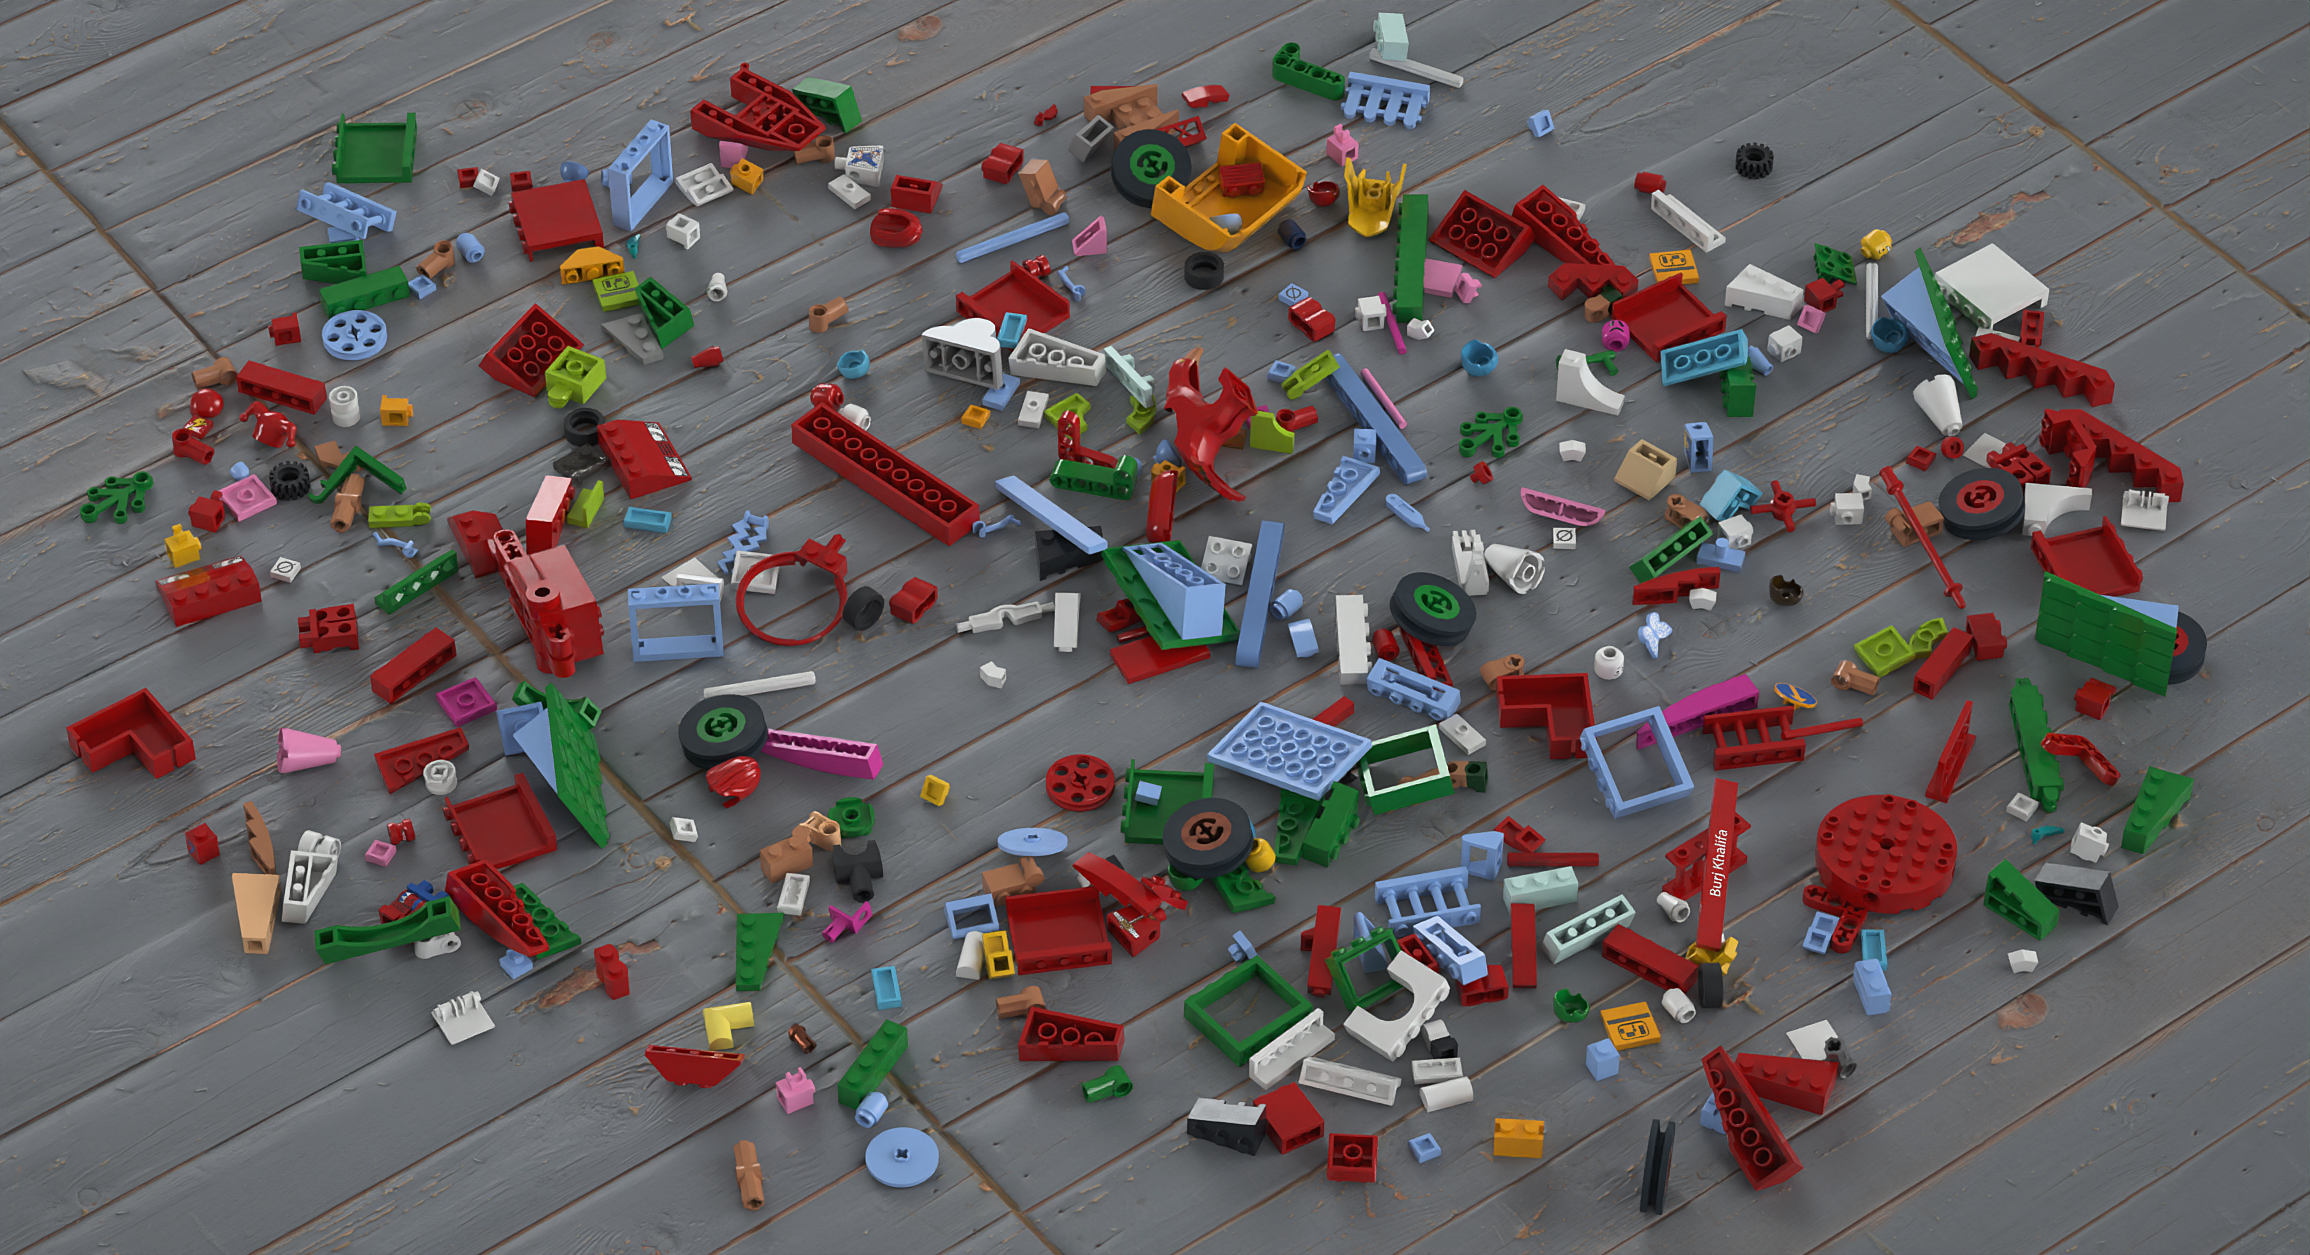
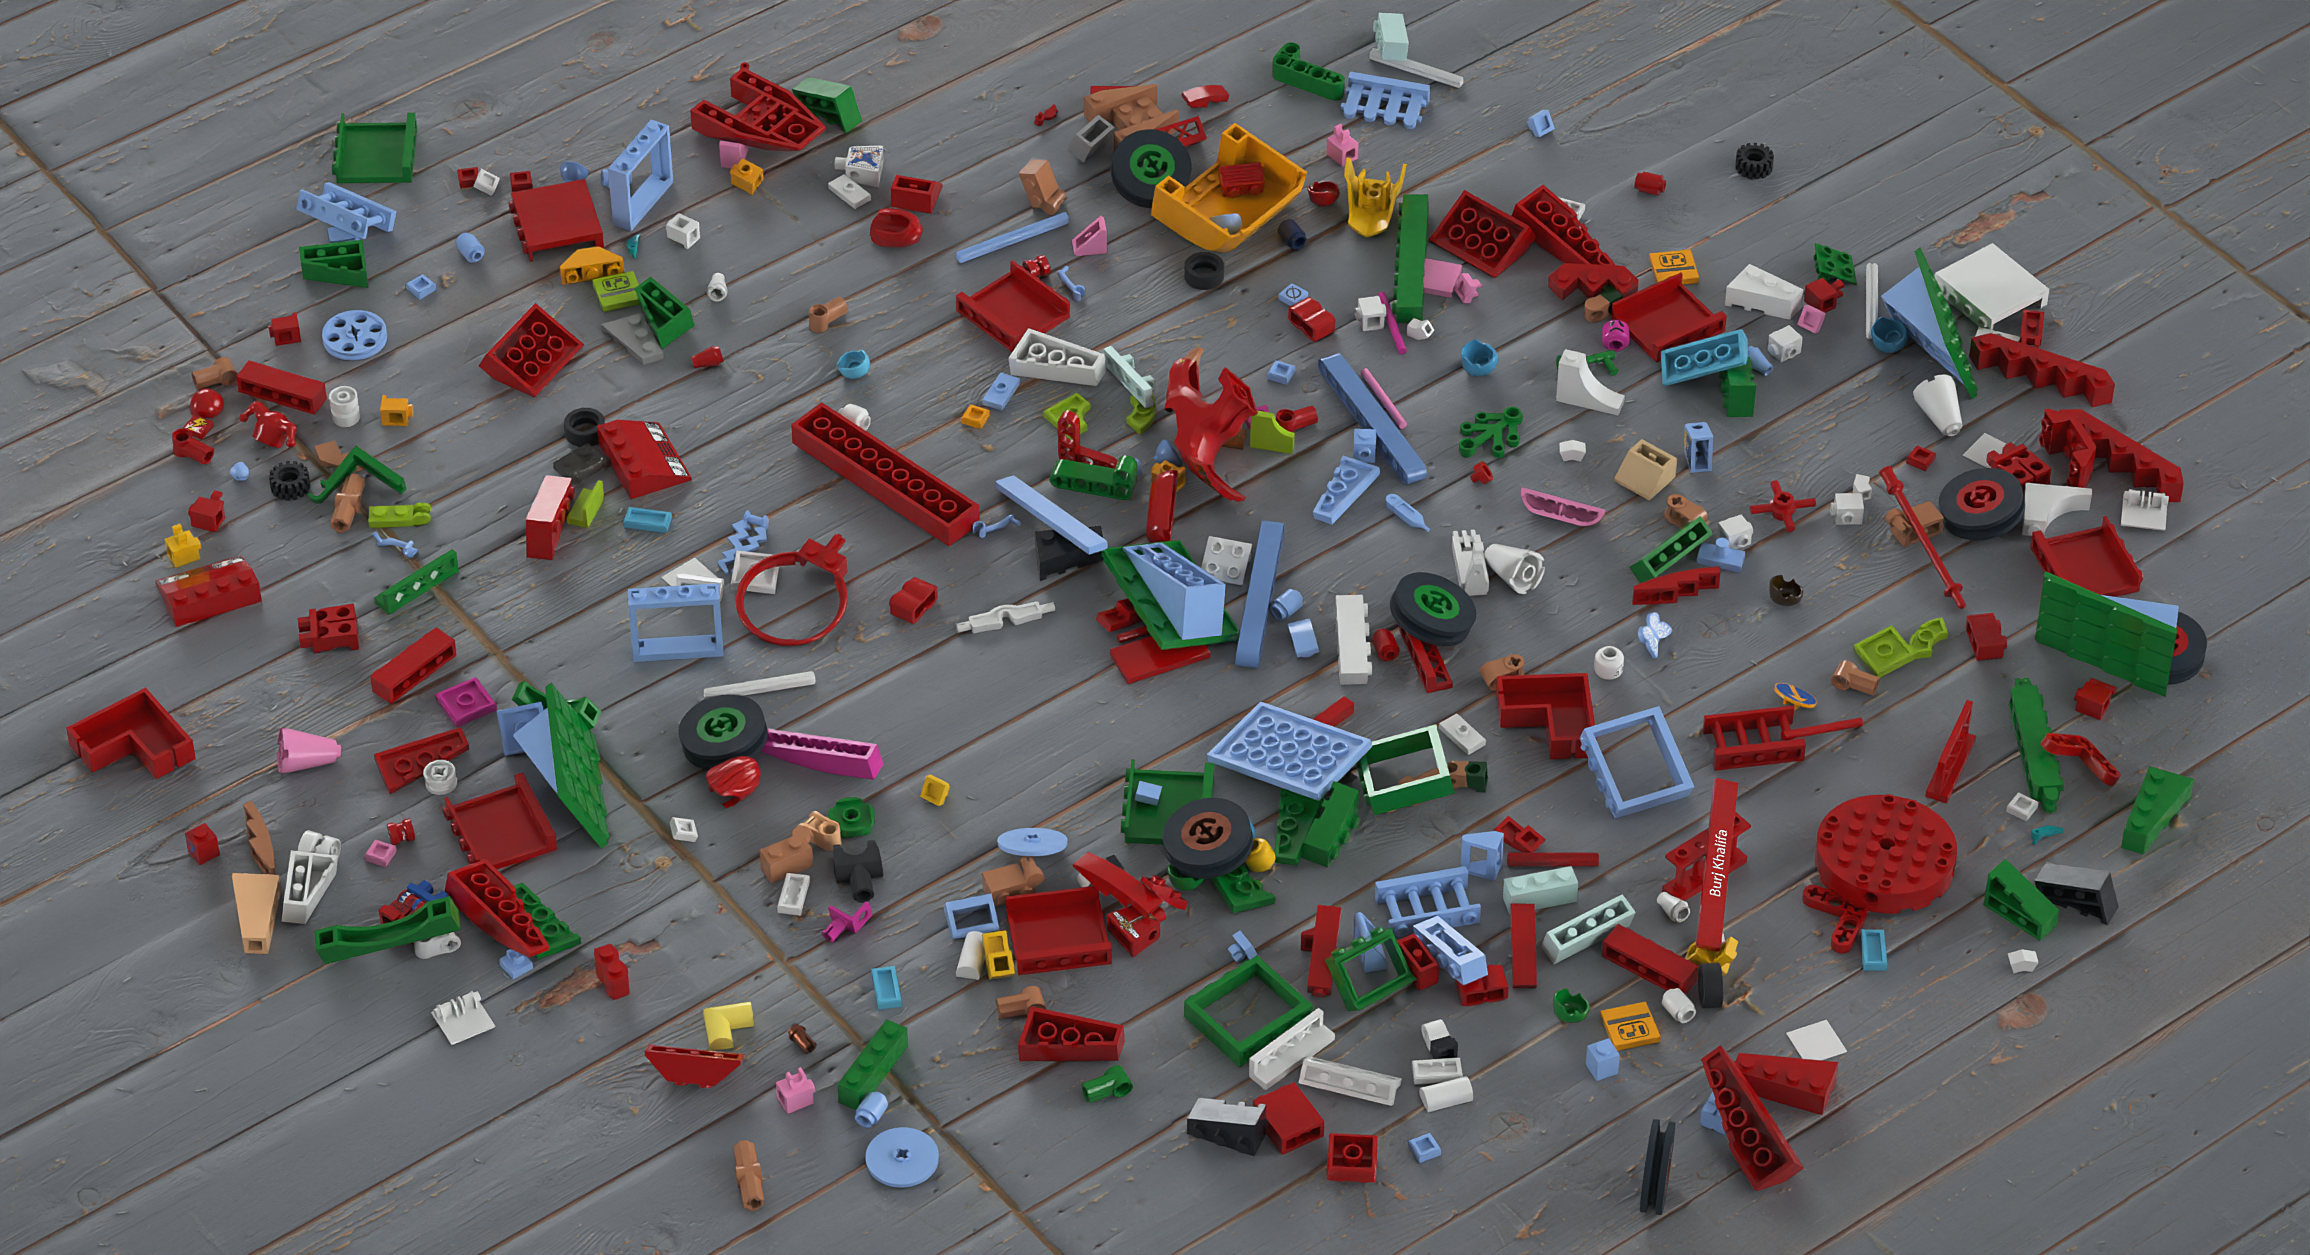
green plant [80,471,154,524] -> none
bright pink tile [218,474,277,522] -> none
white tile [270,557,301,583] -> none
green brick [319,265,410,320] -> none
nougat piece [416,240,455,279] -> none
red wedge [447,510,503,578] -> none
red piece [493,529,604,678] -> none
lime brick [545,346,606,408] -> none
white slope [675,163,733,206] -> none
green wing [736,913,784,991] -> none
nougat piece [793,135,835,164] -> none
red head [810,383,844,411] -> none
black tyre [842,586,885,631] -> none
light grey brick [921,318,1003,390] -> none
white piece [980,661,1006,688] -> none
red brick [981,143,1024,184] -> none
medium azure tile [997,312,1027,349] -> none
white plate [1018,391,1049,429] -> none
red wedge [1046,754,1115,812] -> none
white arch [1054,592,1081,652] -> none
lime hinge [1281,350,1340,400] -> none
white arch [1343,951,1450,1062] -> none
light blue brick [1366,658,1461,721] -> none
light orange brick [1493,1118,1544,1159] -> none
white tile [1553,528,1576,549] -> none
dark pink slope [1636,674,1759,750] -> none
white fence [1651,190,1726,253] -> none
white piece [1689,588,1717,611] -> none
medium azure brick [1699,469,1763,521] -> none
light blue slope [1802,911,1839,955] -> none
flat silver piece [1824,1037,1857,1079] -> none
light blue brick [1853,958,1892,1015] -> none
yellow head [1860,229,1892,260] -> none
red brick [1913,627,1973,700] -> none
red tile [1941,437,1964,459] -> none
white brick [2070,822,2109,863] -> none

